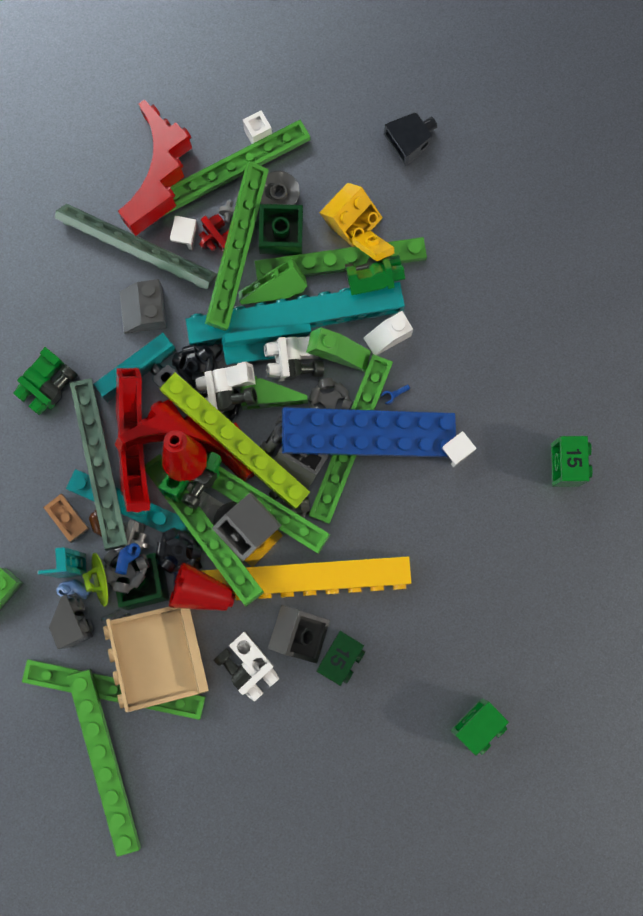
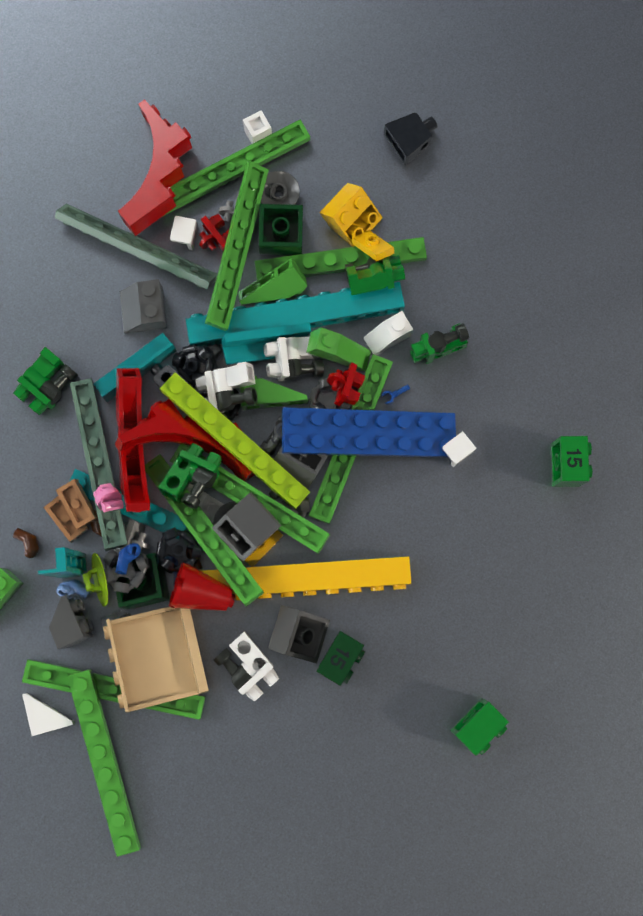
red cone [162,430,207,482] -> none
none -> reddish brown arm [13,528,39,558]
none -> white tile [22,693,75,736]
none -> medium nougat plate [56,479,98,529]
none -> bright pink piece [93,483,124,512]
none -> red hips [327,362,365,406]
none -> hips [410,323,469,364]

